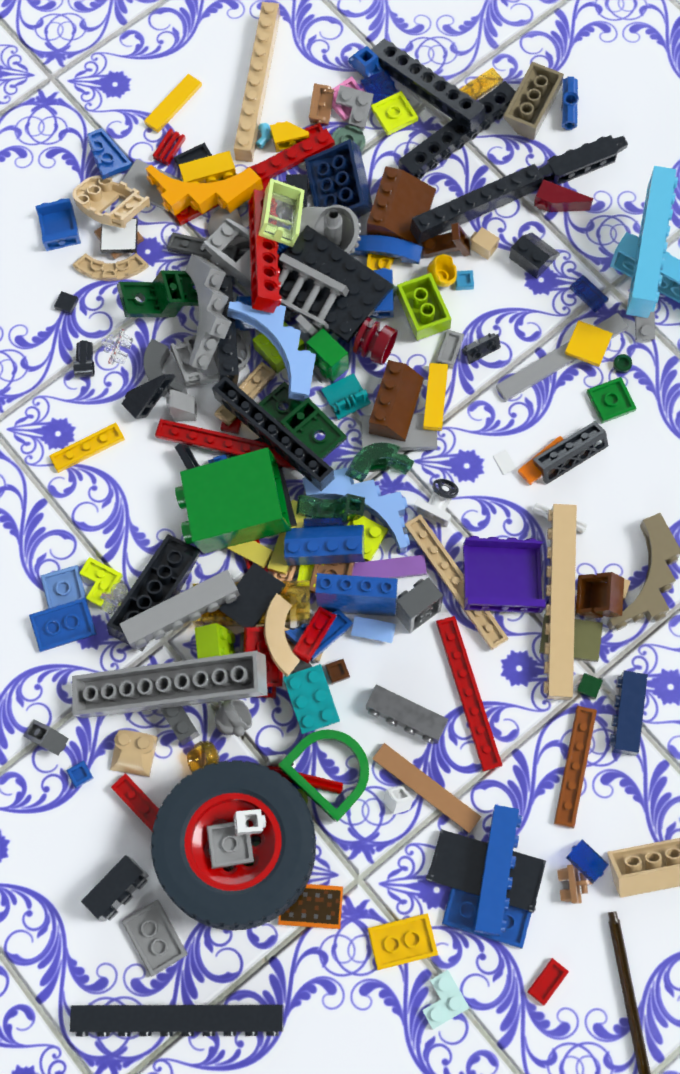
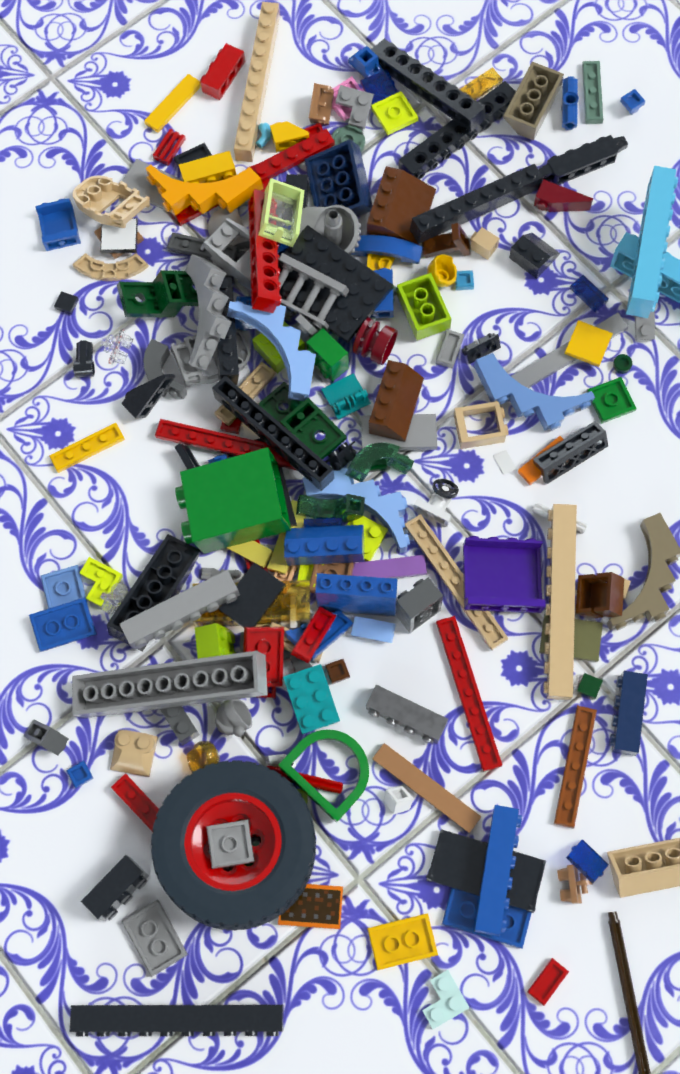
wing [87,128,132,180] -> none
light grey slope [166,390,197,422] -> none
white brick [234,809,266,836] -> none
tan tile [264,593,300,677] -> none
yellow tile [423,363,448,431] -> none
none -> red brick [200,43,245,100]
none -> light grey piece [201,568,242,580]
none -> black hinge [325,441,356,471]
none -> tan window [454,401,509,449]
none -> medium blue arch [473,353,595,431]
none -> sand green tile [582,61,604,124]
none -> blue tile [620,89,646,115]

